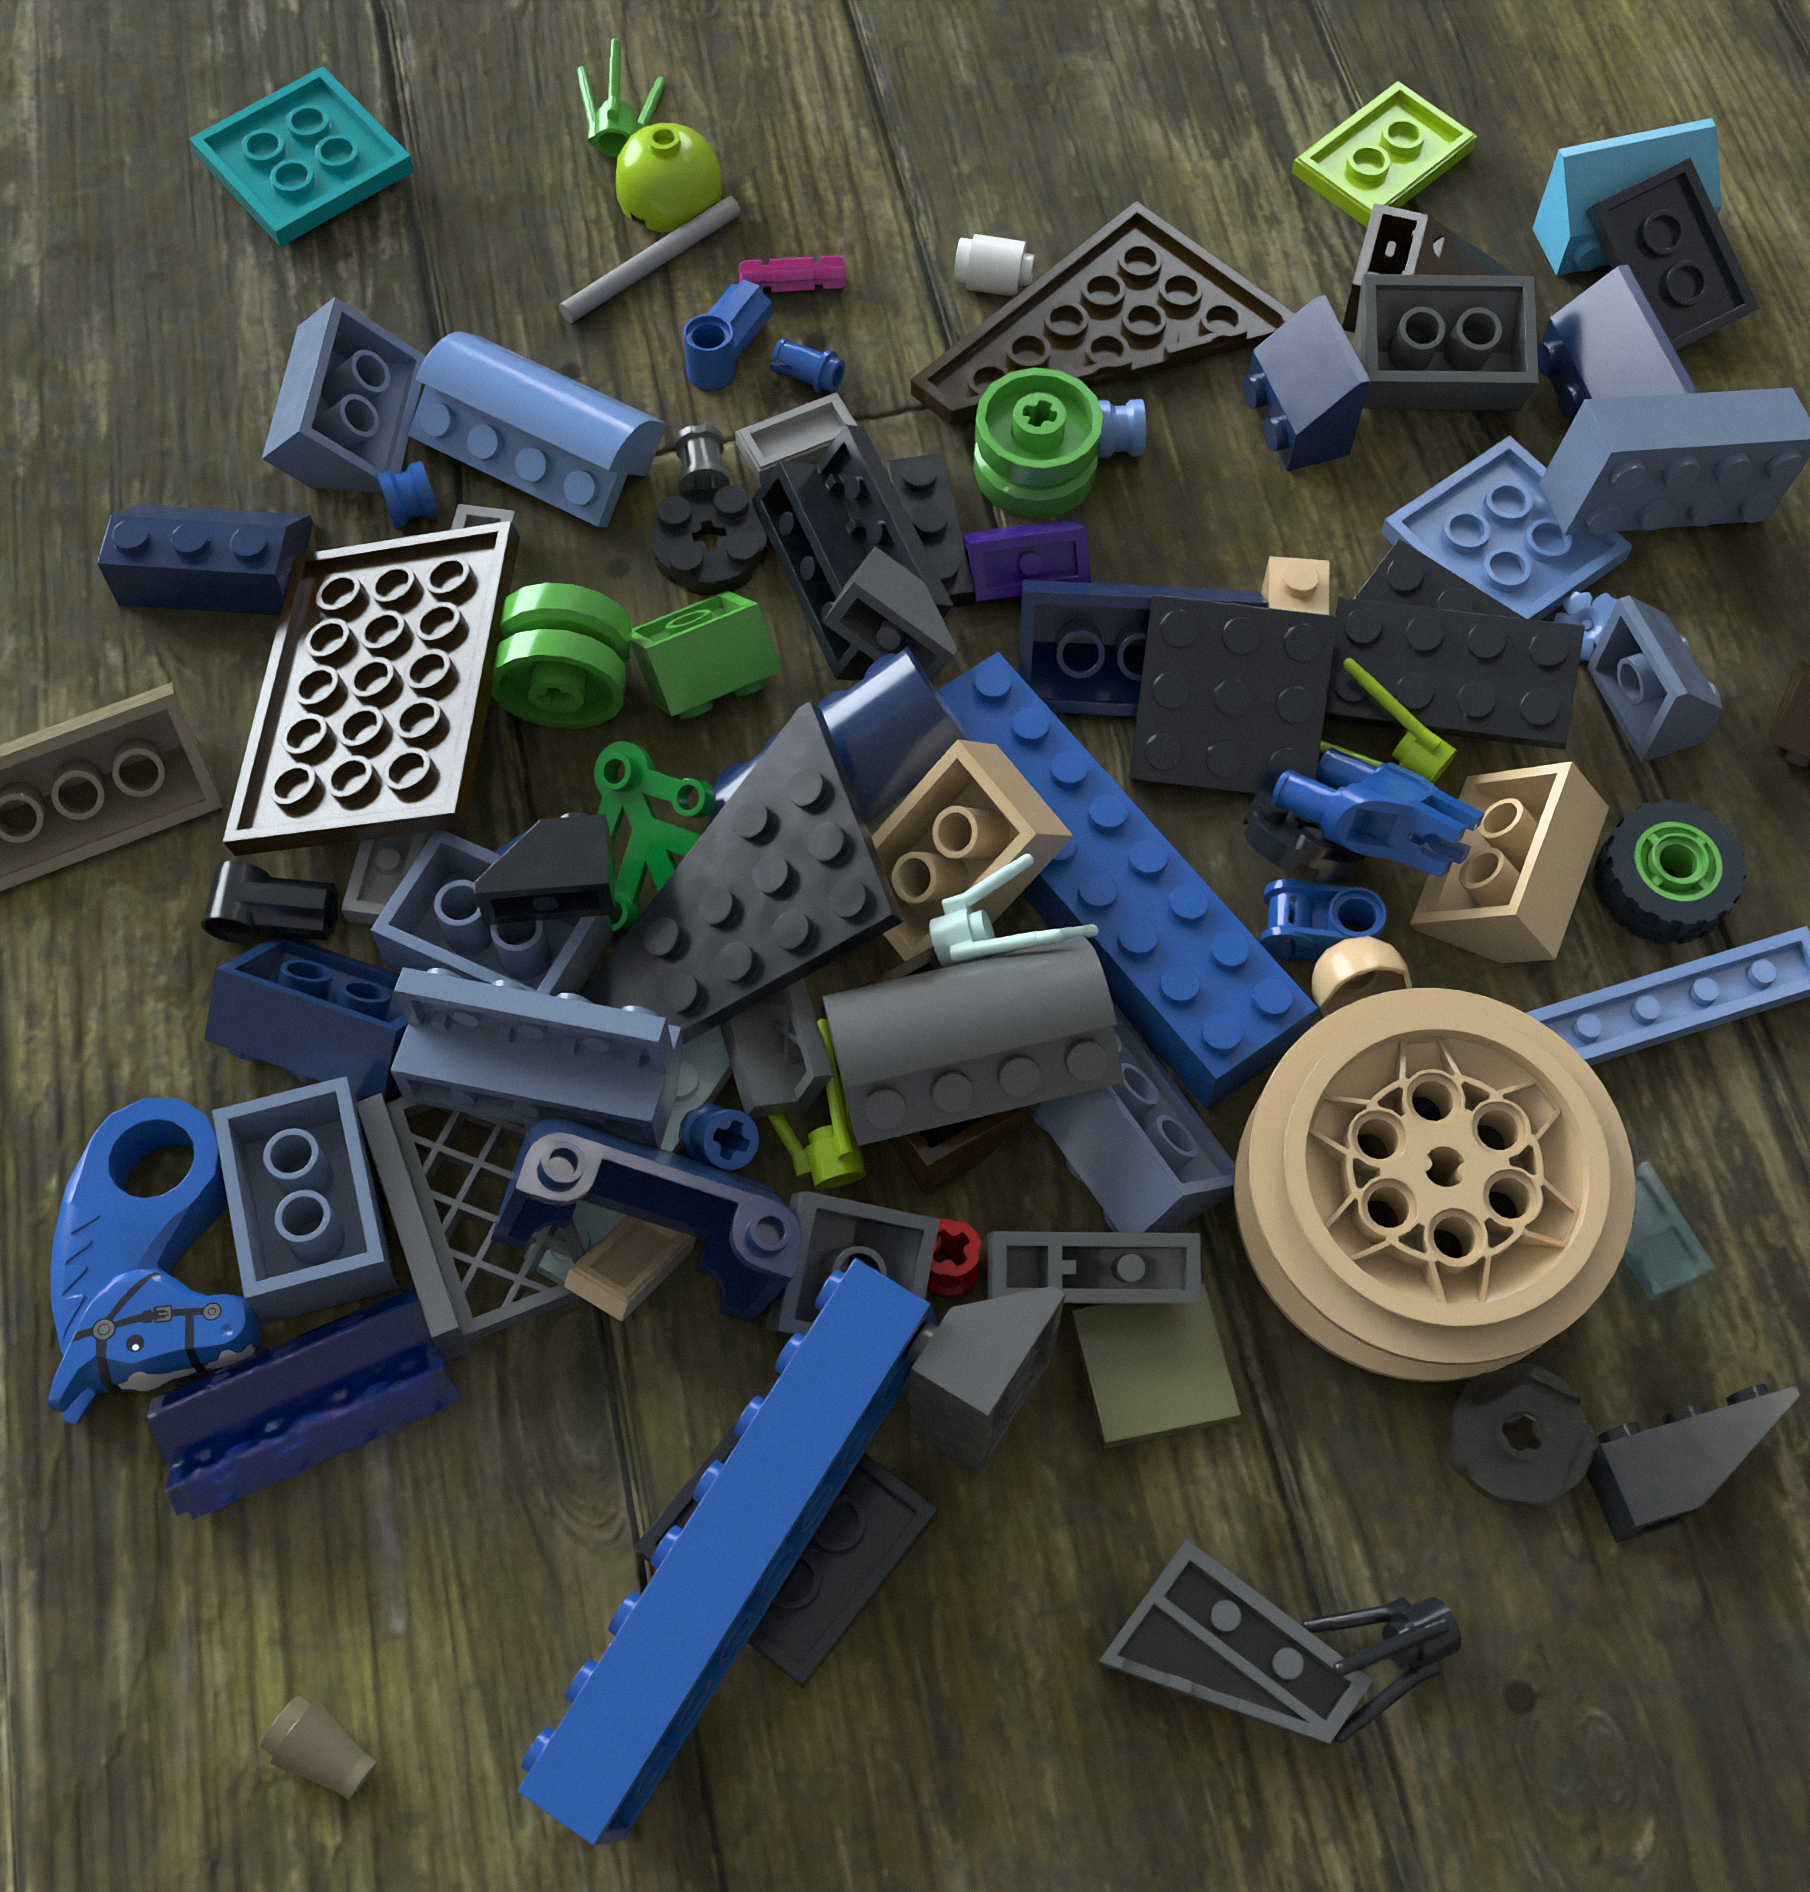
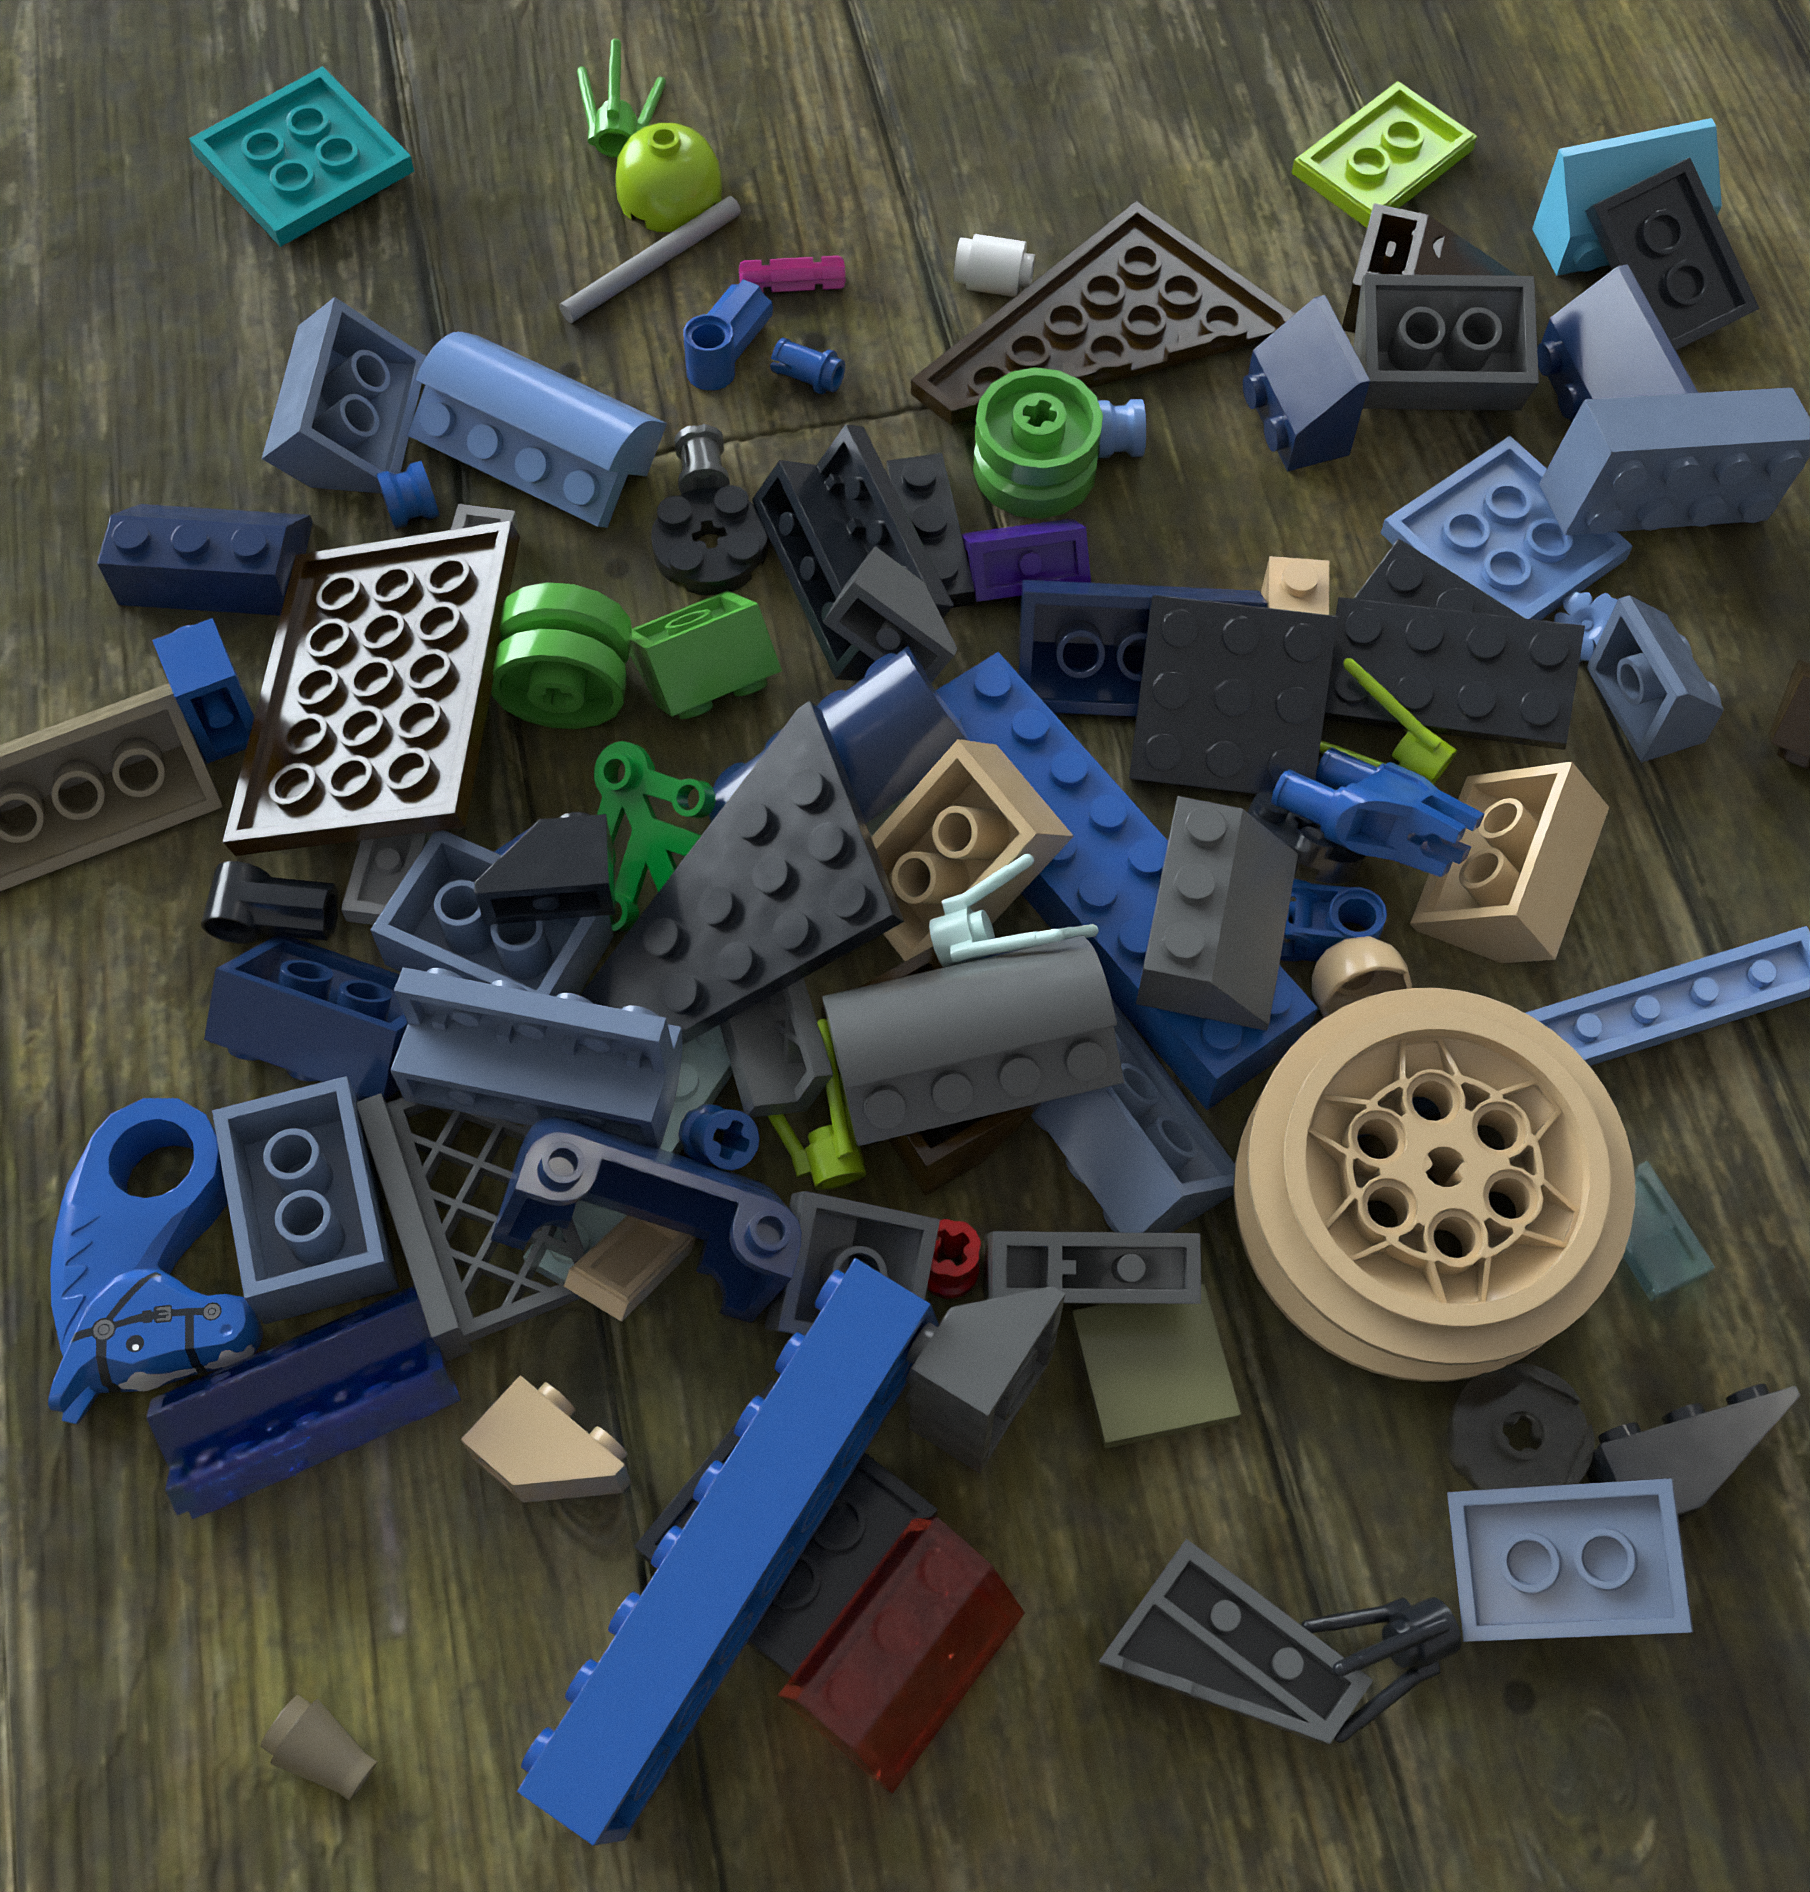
light grey tile [735,392,858,484] -> none
black wheel [1594,799,1747,945] -> none
none -> blue brick [152,618,255,763]
none -> tan slope [461,1375,632,1503]
none -> clear red slope [777,1516,1025,1794]
none -> dark grey slope [1136,796,1298,1031]
none -> sand blue plate [1447,1479,1693,1642]

